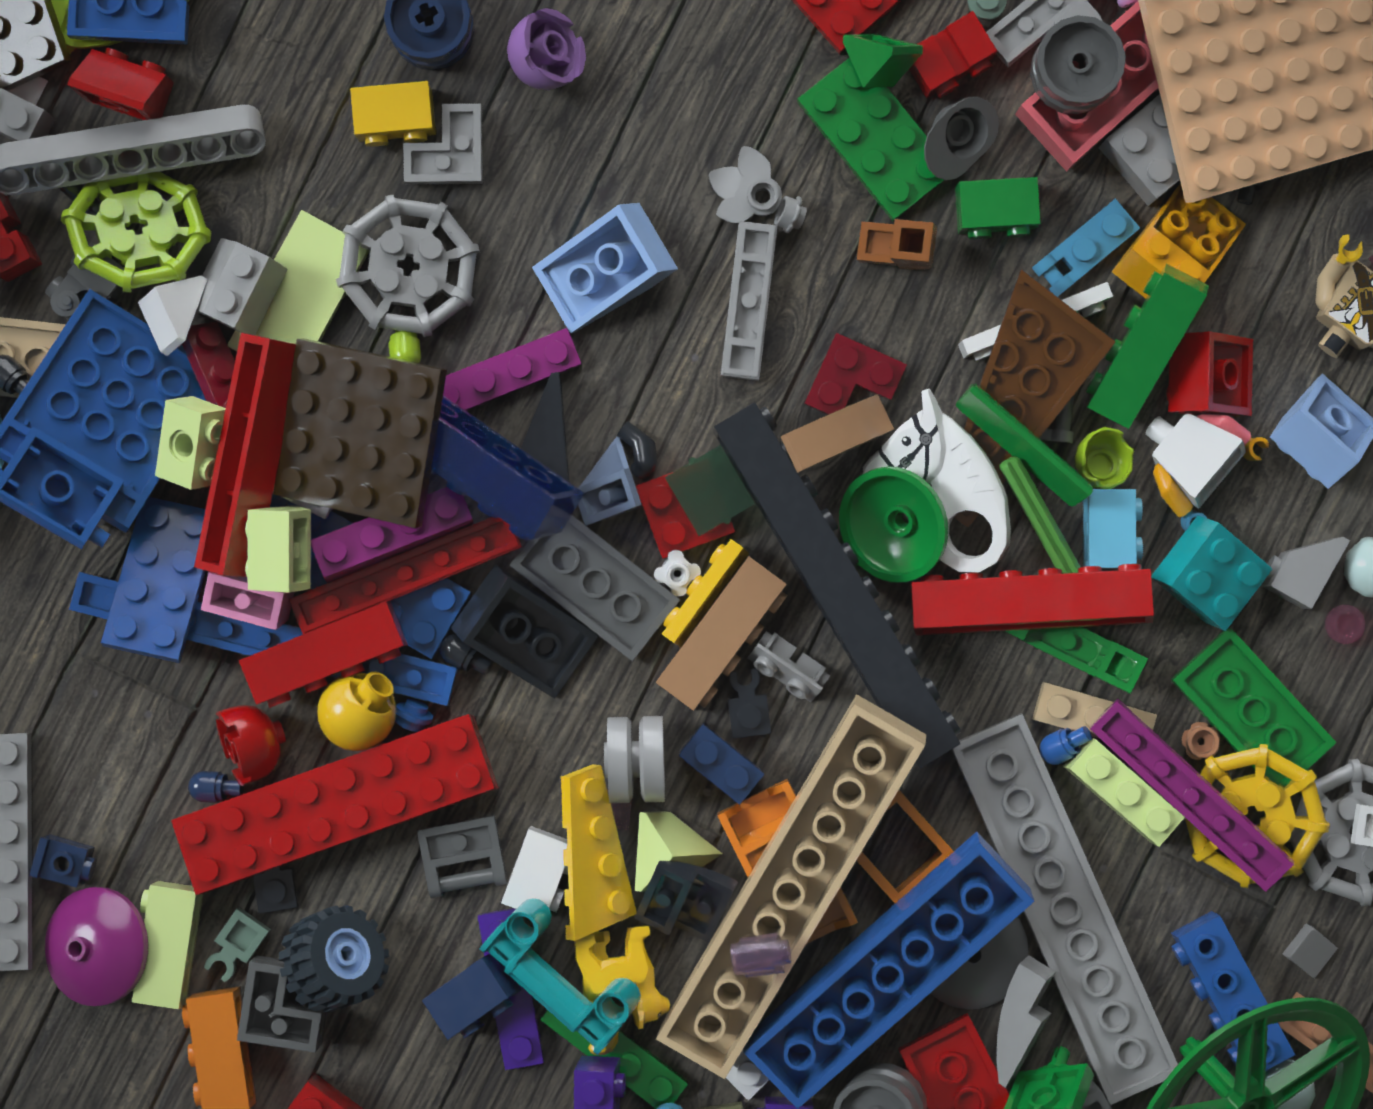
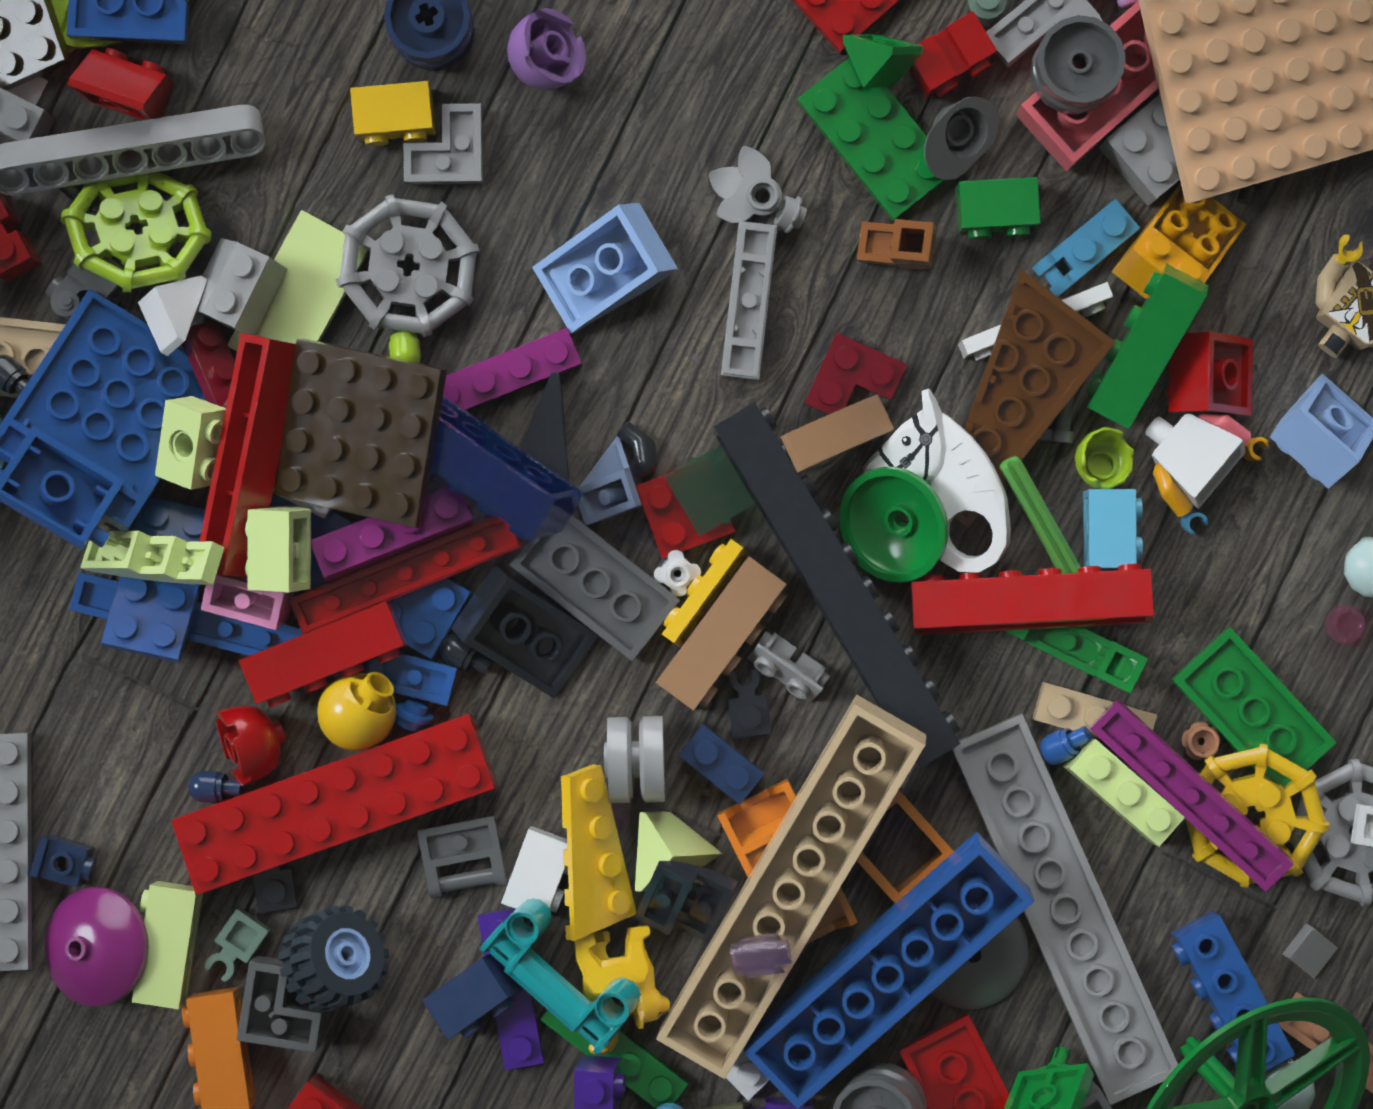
green slope [956,384,1093,507] -> none
light grey slope [997,956,1056,1088] -> none
teal brick [1151,515,1273,631] -> none
light grey slope [1262,537,1350,609] -> none
none -> yellowish green slope [80,531,224,585]

